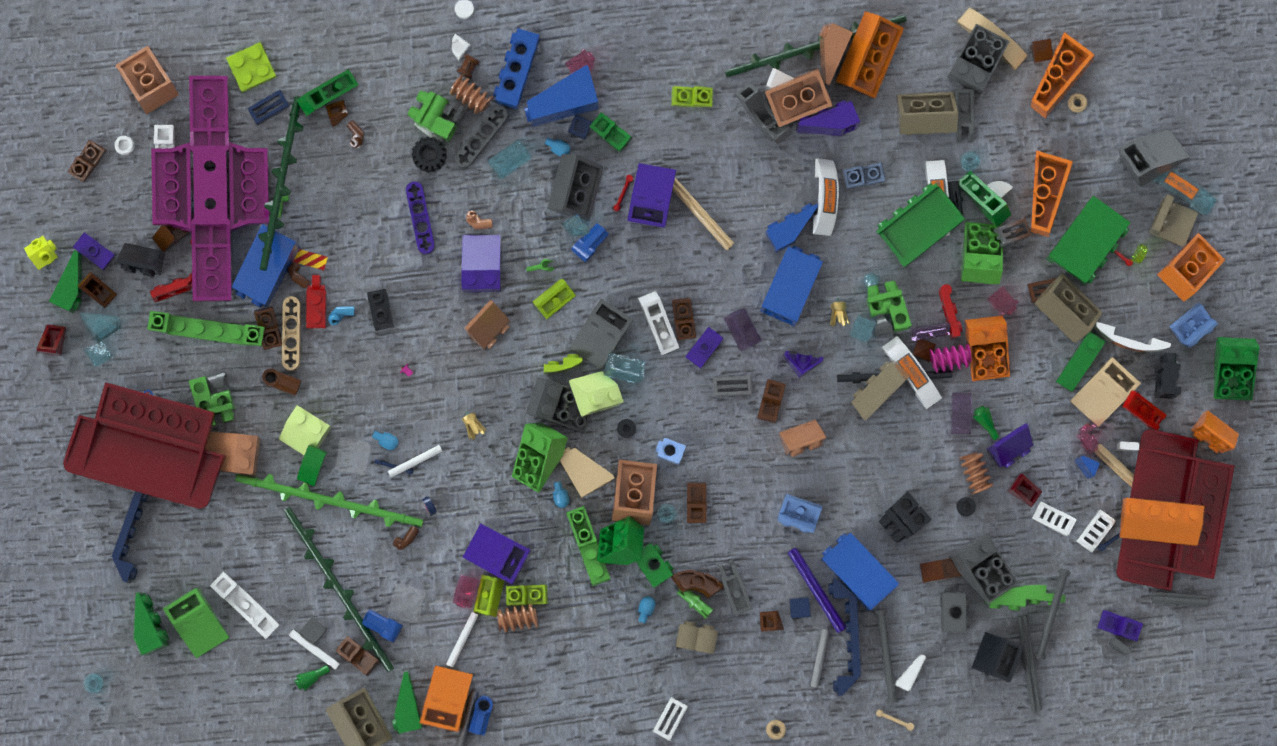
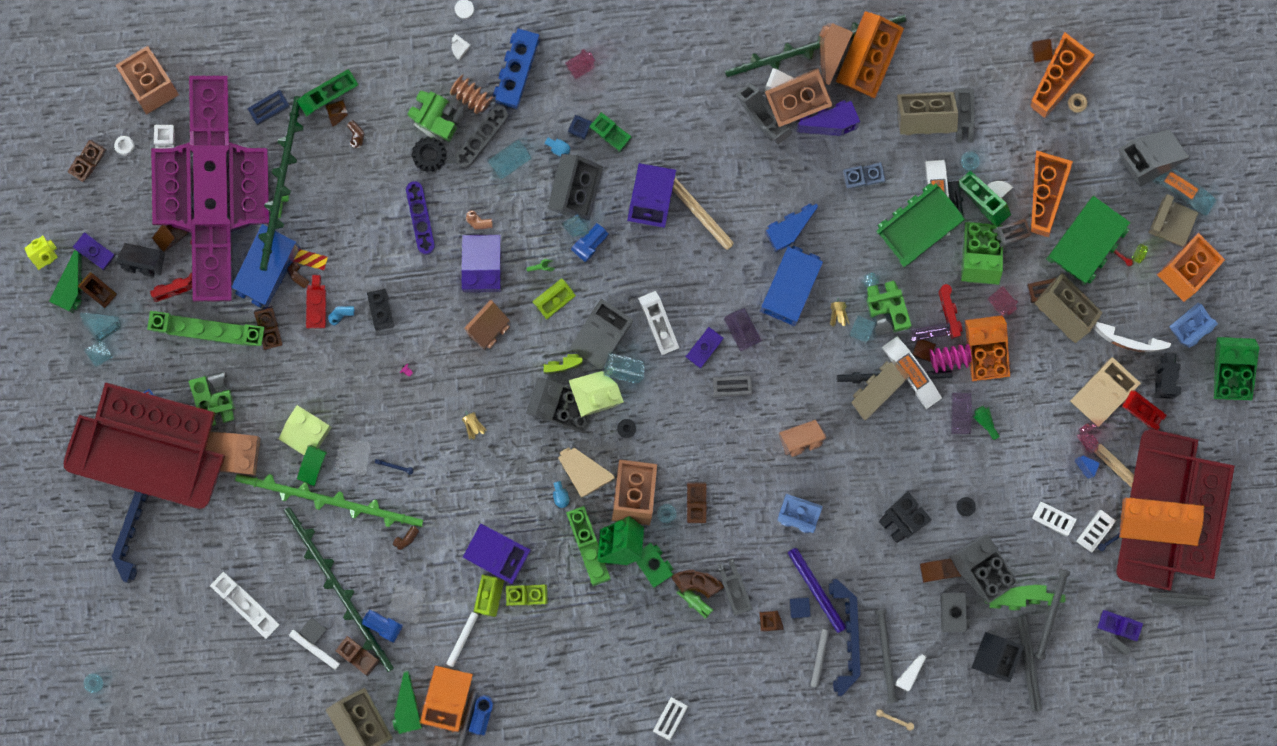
dark red slope [37,324,66,356] -> none
green slope [133,592,170,656] -> none
bright green slope [163,588,230,658] -> none
lime plate [226,42,277,93] -> none
reddish brown piece [262,368,301,396] -> none
tan beam [282,296,301,371] -> none
green cone [294,665,330,692] -> none
dark azure cylinder [372,431,399,450] -> none
white bar [388,445,442,478] -> none
dark blue tile [421,496,437,516] -> none
clear pink bracket [453,575,479,608] -> none
reddish brown bush [456,54,480,79] -> none
nougat piece [497,604,539,634] -> none
bright green slope [512,422,568,492] -> none
blue slope [524,65,599,127] -> none
red hinge [613,174,633,211] -> none
dark azure cylinder [638,596,655,624] -> none
light blue brick [655,438,686,465] -> none
lime slope [671,86,713,107] -> none
reddish brown slope [672,297,696,340] -> none
dark tan brick [675,621,718,654] -> none
reddish brown slope [757,379,786,423] -> none
tan plate [766,720,786,739] -> none
dark purple slope [784,351,823,378] -> none
white slope [813,158,839,236] -> none
blue slope [821,533,899,611] -> none
dark grey slope [947,24,1010,95] -> none
tan slope [957,7,1028,70] -> none
nougat piece [959,452,993,495] -> none
dark purple slope [987,423,1034,468] -> none
dark red slope [1007,473,1042,507] -> none
green slope [1056,332,1106,392] -> none
white tile [1116,442,1139,452] -> none
orange slope [1191,410,1239,453] -> none

